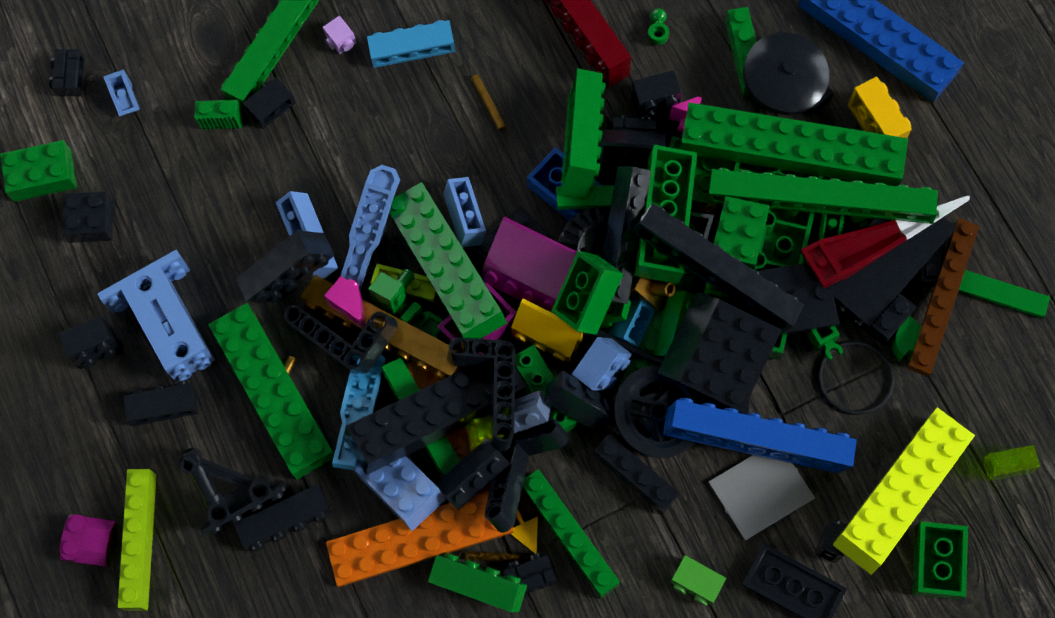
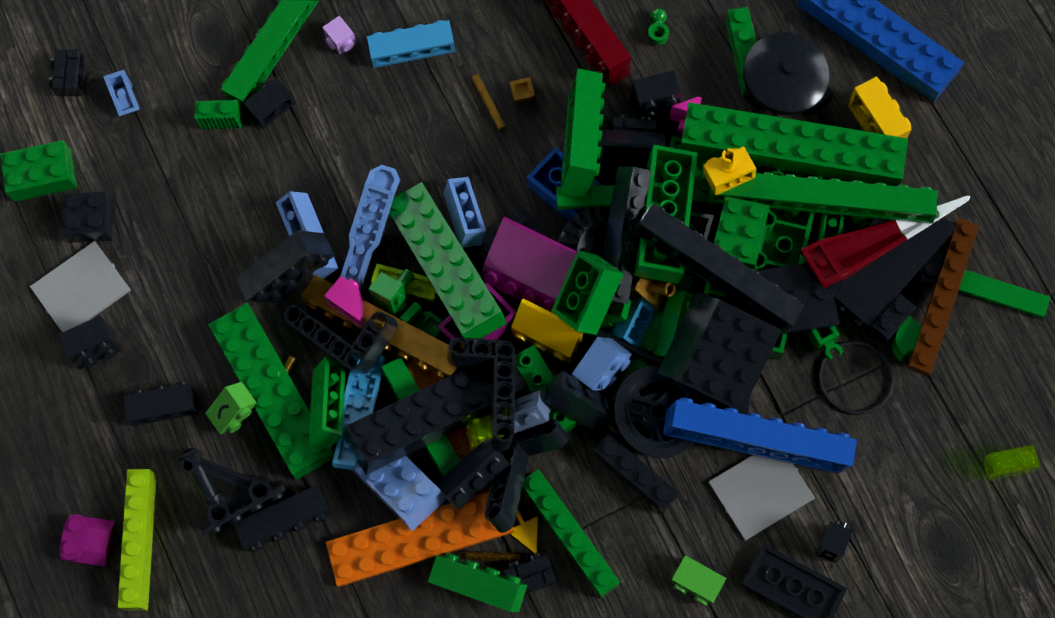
medium blue brick [97,250,215,382] -> none
neon yellow brick [833,407,975,575] -> none
green brick [912,521,968,600] -> none
none -> light grey piece [30,241,131,332]
none -> bright green brick [205,382,257,434]
none -> green brick [308,356,345,450]
none -> pearl gold plate [510,77,535,104]
none -> yellow brick [703,146,756,196]

